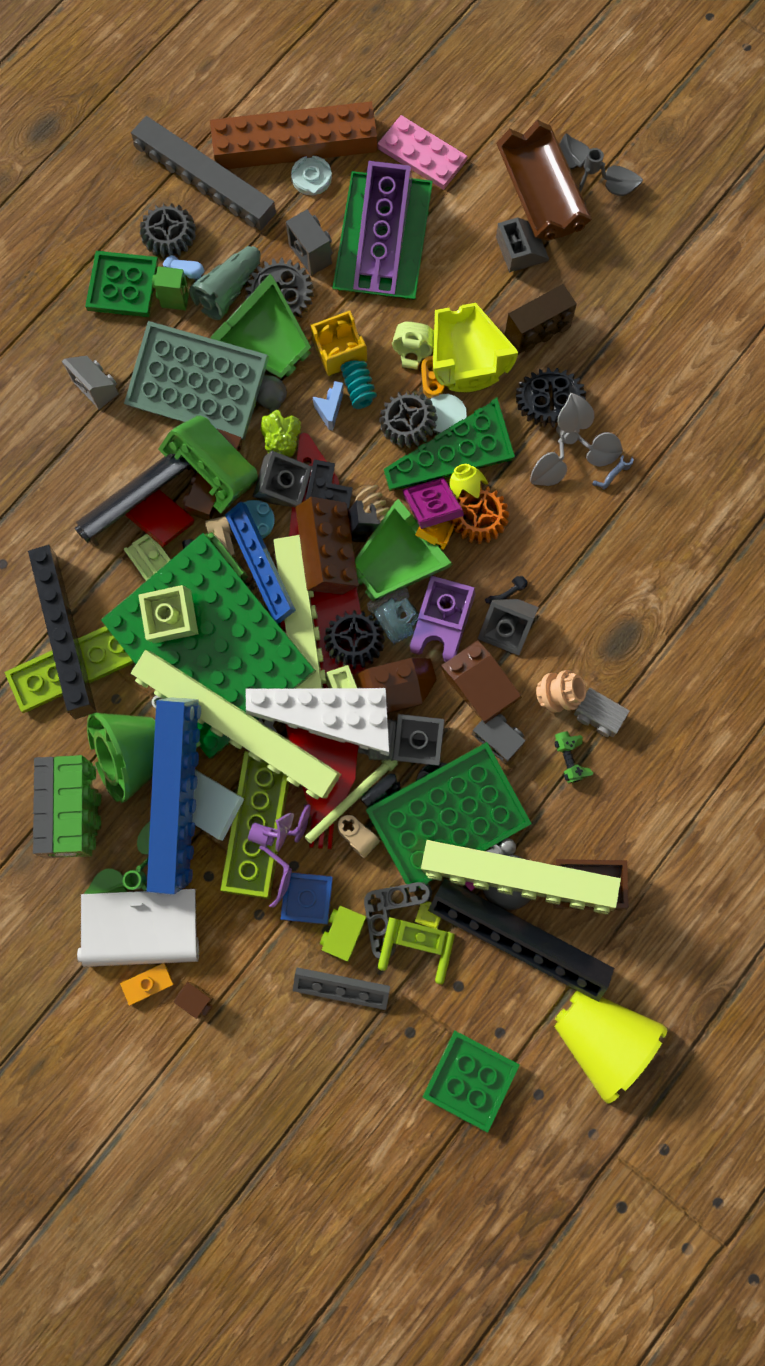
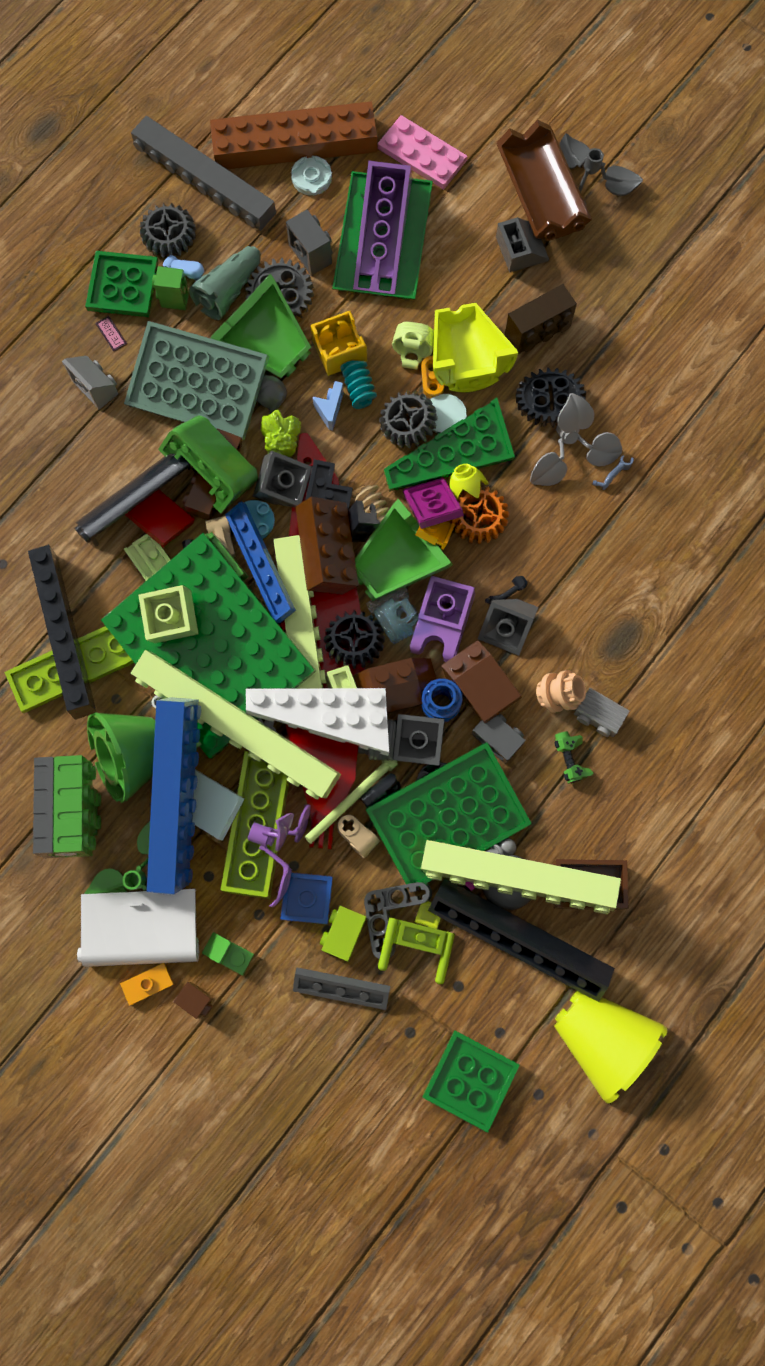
none -> clear pink sticker [95,316,127,351]
none -> bright green slope [202,932,255,976]
none -> blue piece [422,679,462,722]

